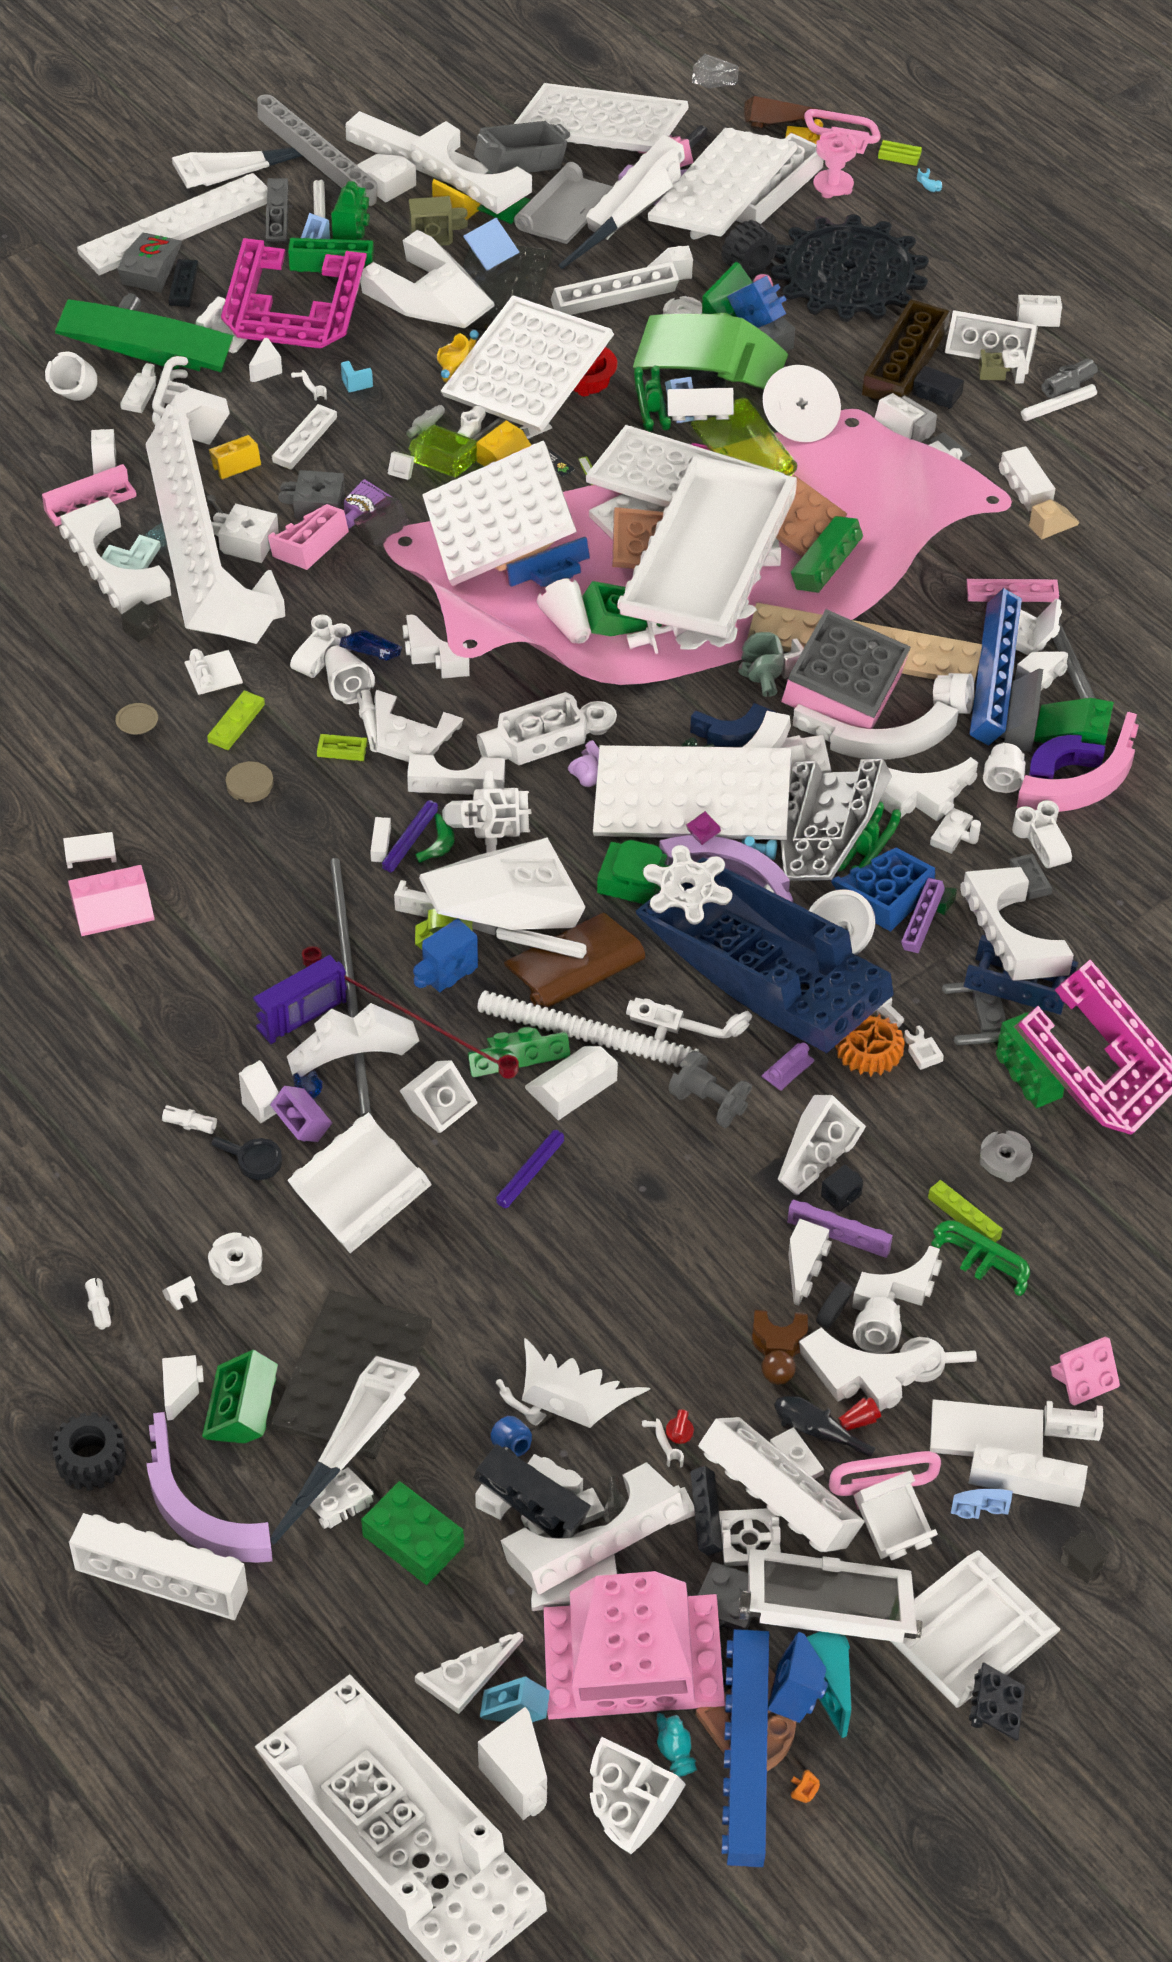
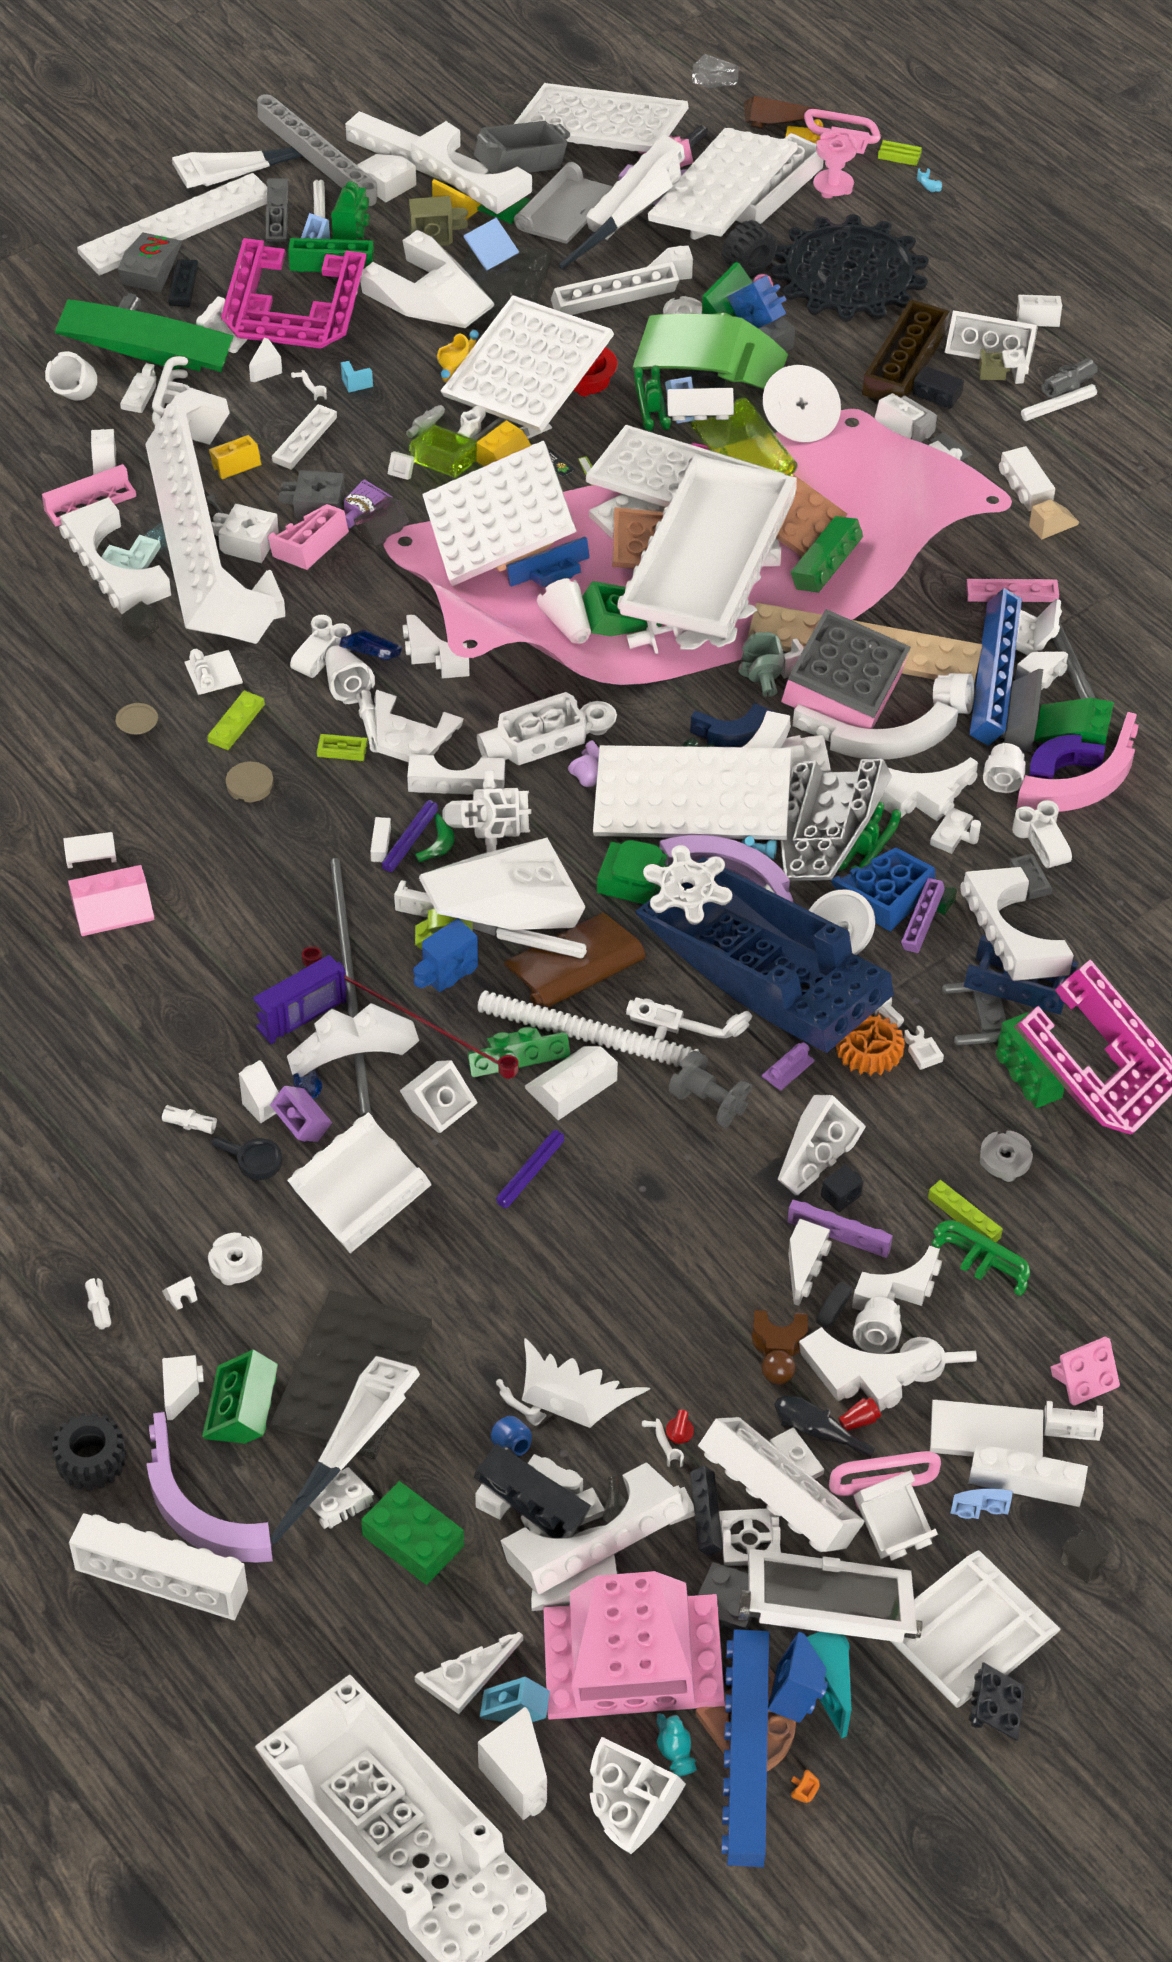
magenta plate [686,811,721,845] -> none

